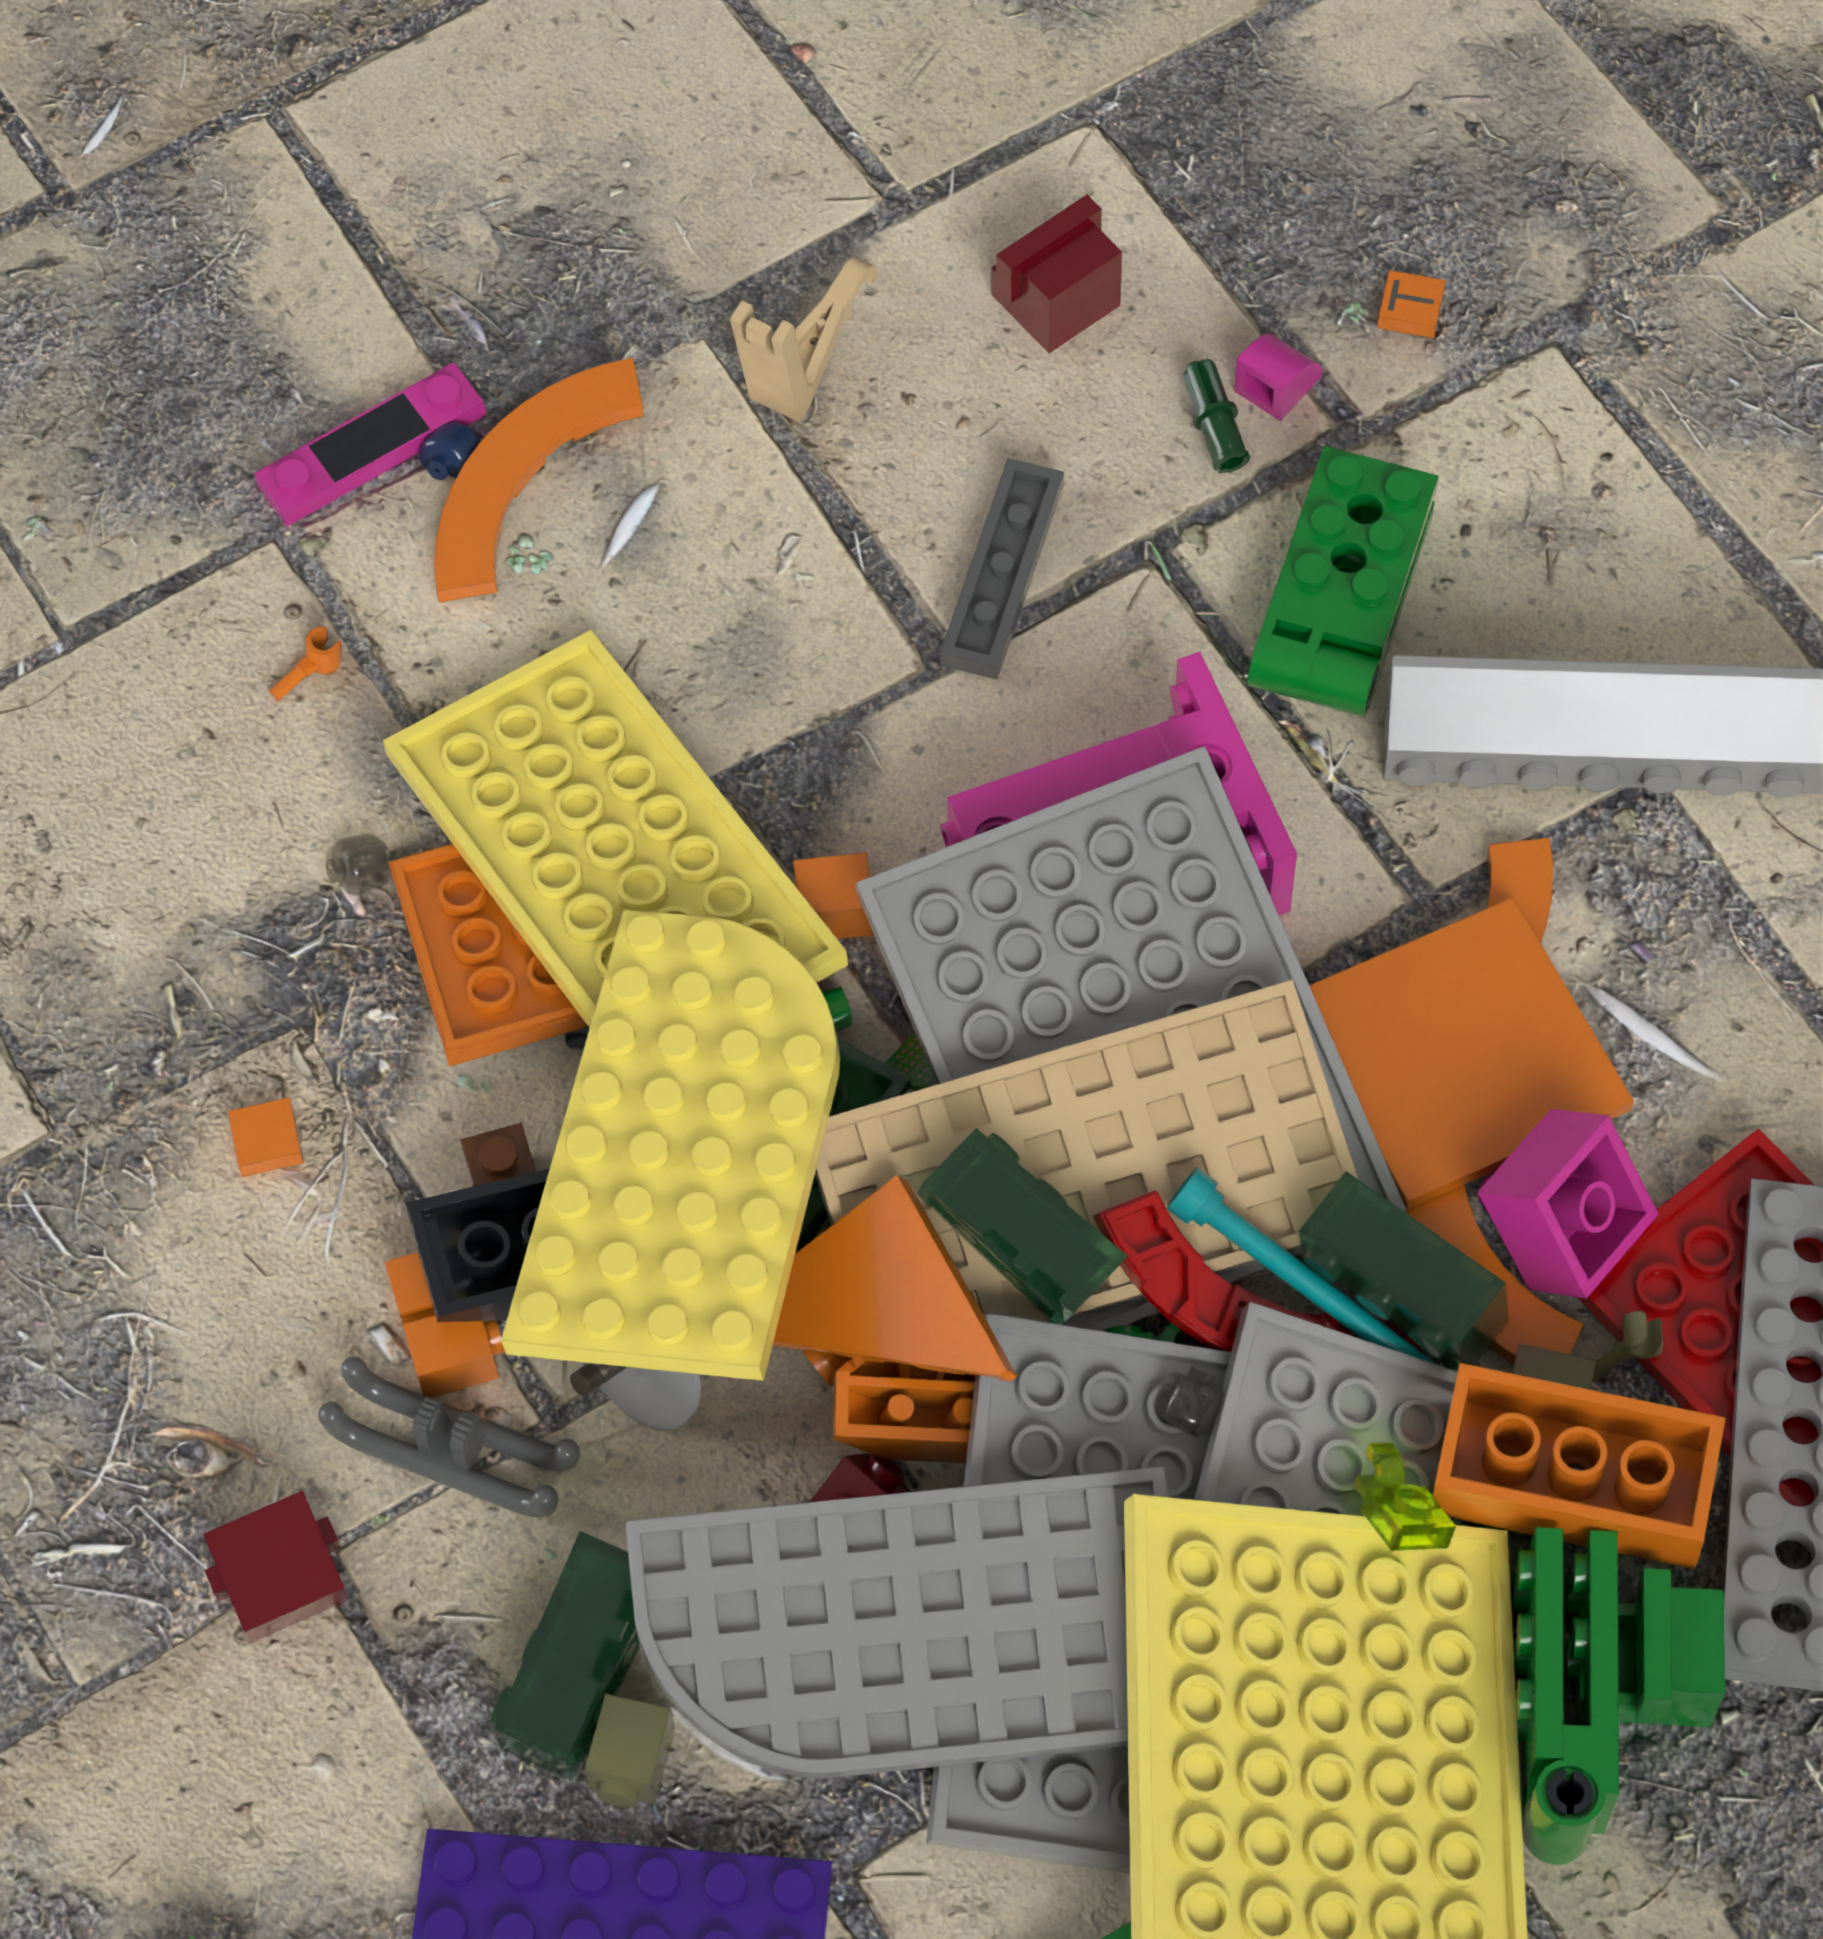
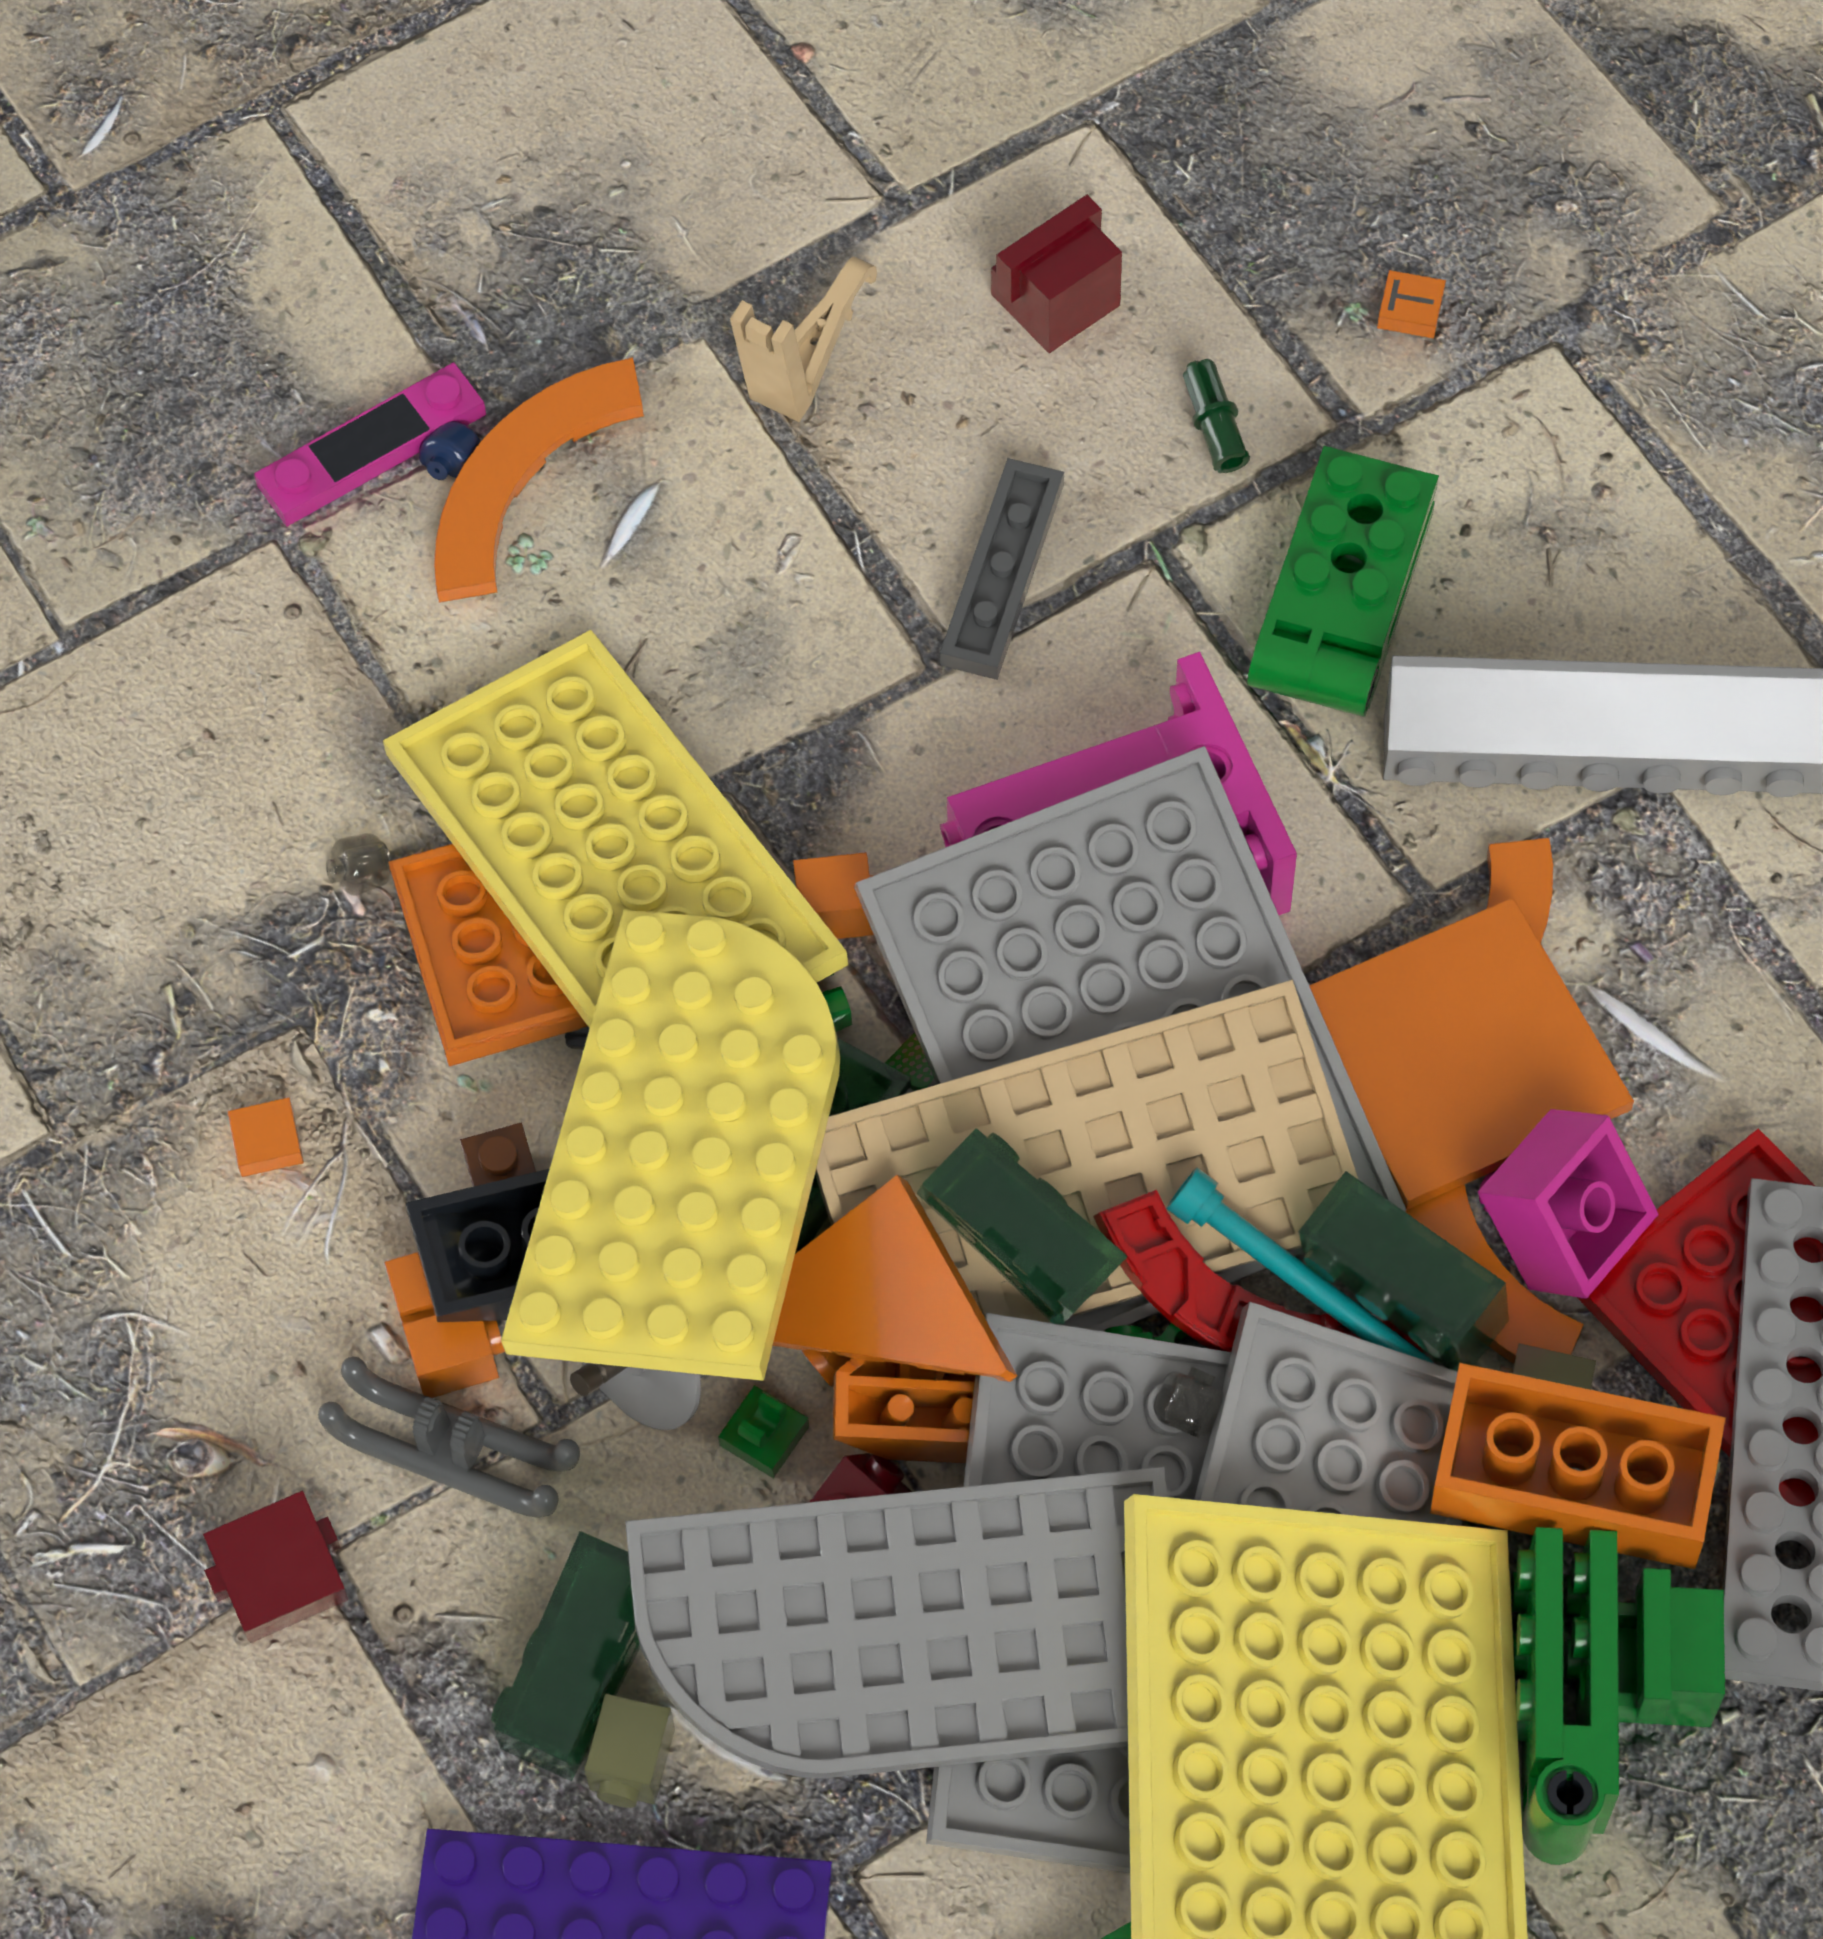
orange hand [268,626,342,701] -> none
dark pink brick [1234,333,1323,421] -> none
clear neon green plate [1354,1442,1456,1551] -> none
olive hand [1593,1311,1663,1382] -> none
none -> green tile [718,1385,809,1479]

